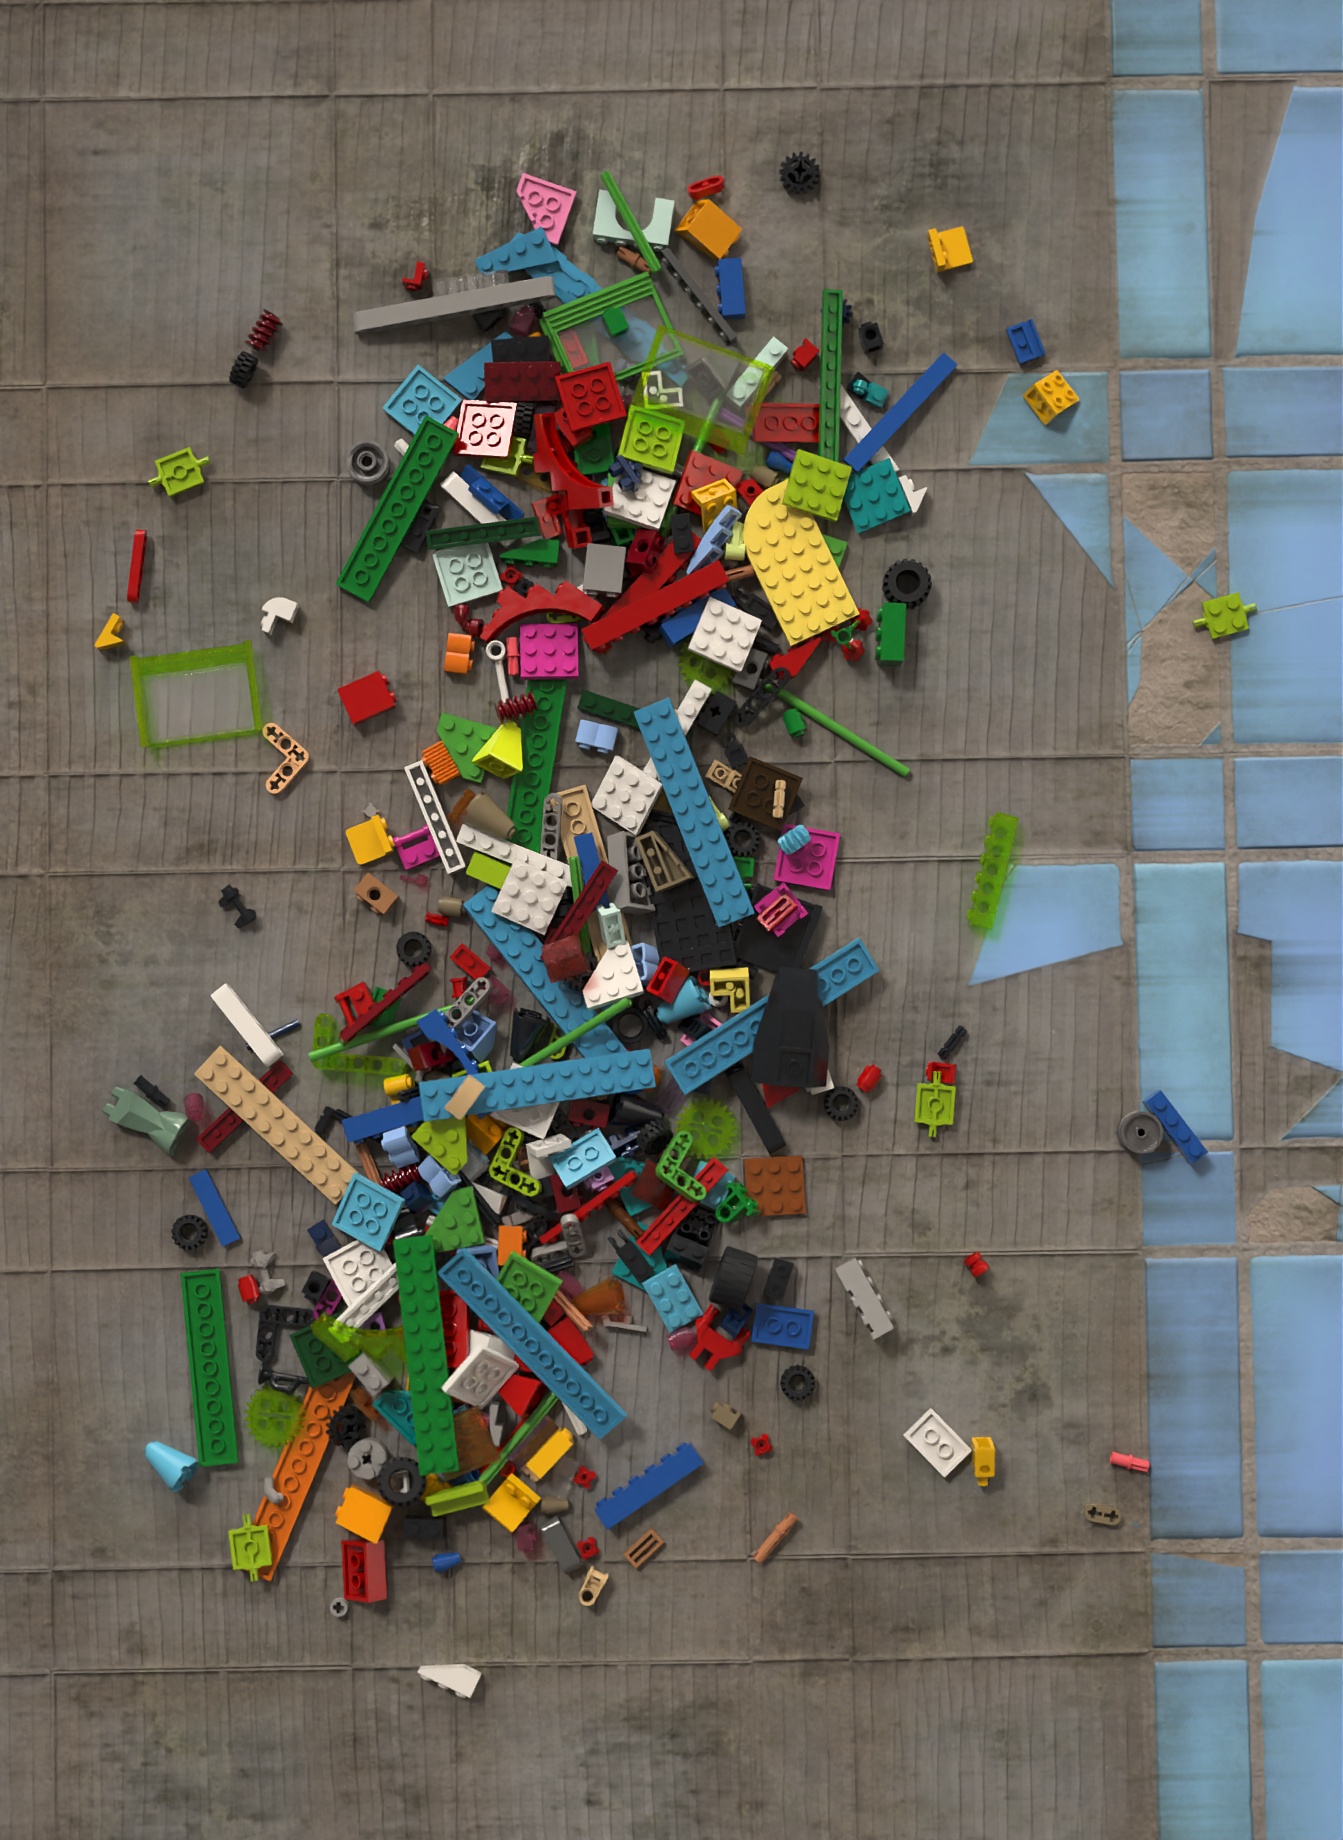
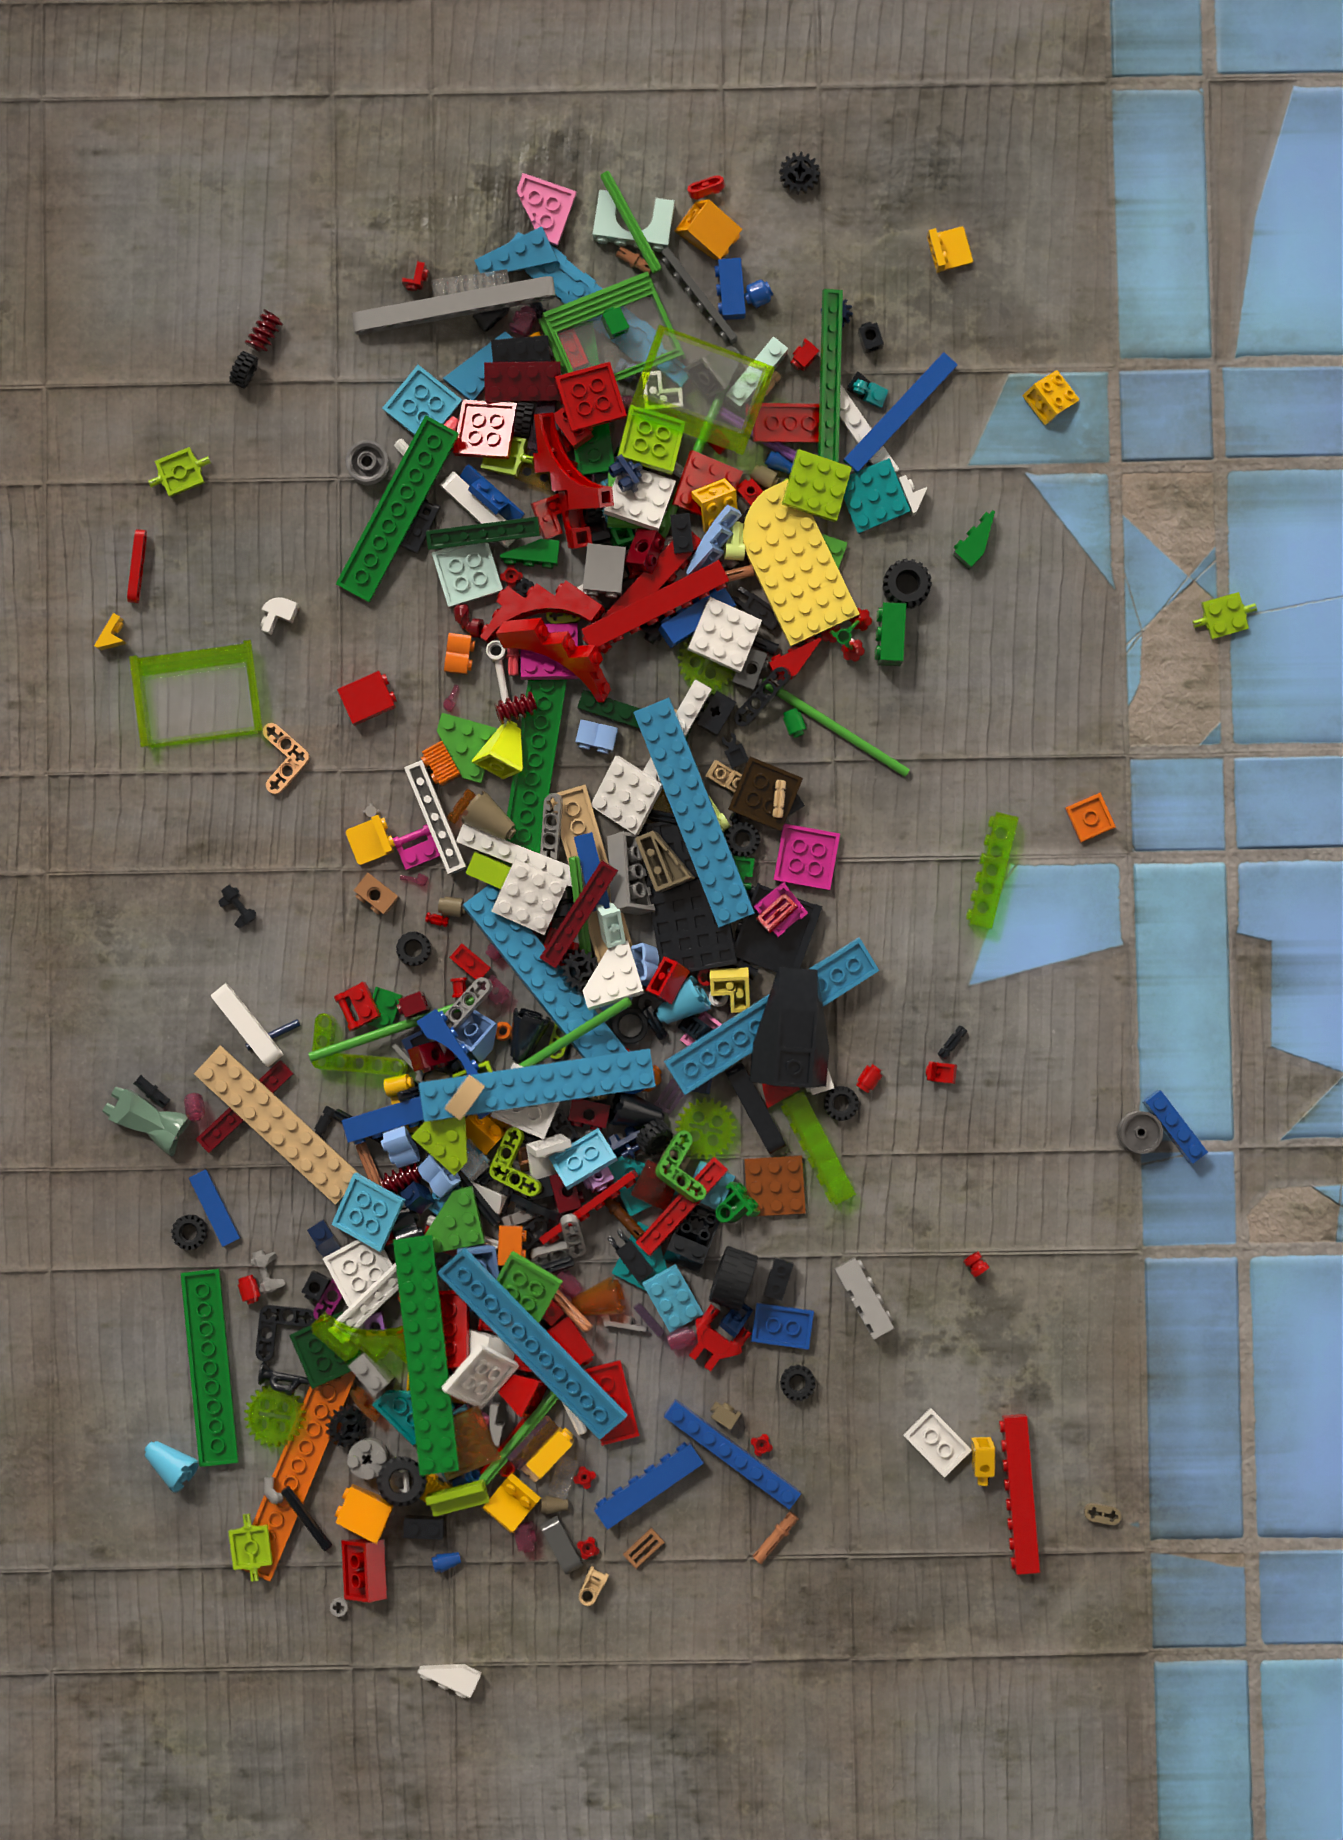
dark red plate [339,963,431,1047] -> none
clear red slope [541,934,590,983] -> none
medium azure gear [777,825,811,855] -> none
lime plate [914,1071,956,1137] -> none
blue plate [1005,319,1046,365] -> none
coral axle [1110,1452,1149,1472] -> none
none -> black axle [281,1486,332,1551]
none -> dark red brick [397,991,430,1018]
none -> clear pink hand [443,685,459,712]
none -> orange plate [495,1022,512,1041]
none -> red arch [496,618,611,702]
none -> red plate [584,1360,639,1445]
none -> clear purple tile [633,1302,664,1337]
none -> blue brick [664,1399,801,1510]
none -> blue head [744,279,773,308]
none -> clear neon green brick [781,1091,856,1205]
none -> green slope [953,510,995,570]
none -> red brick [999,1414,1040,1575]
none -> orange tile [1065,792,1116,843]

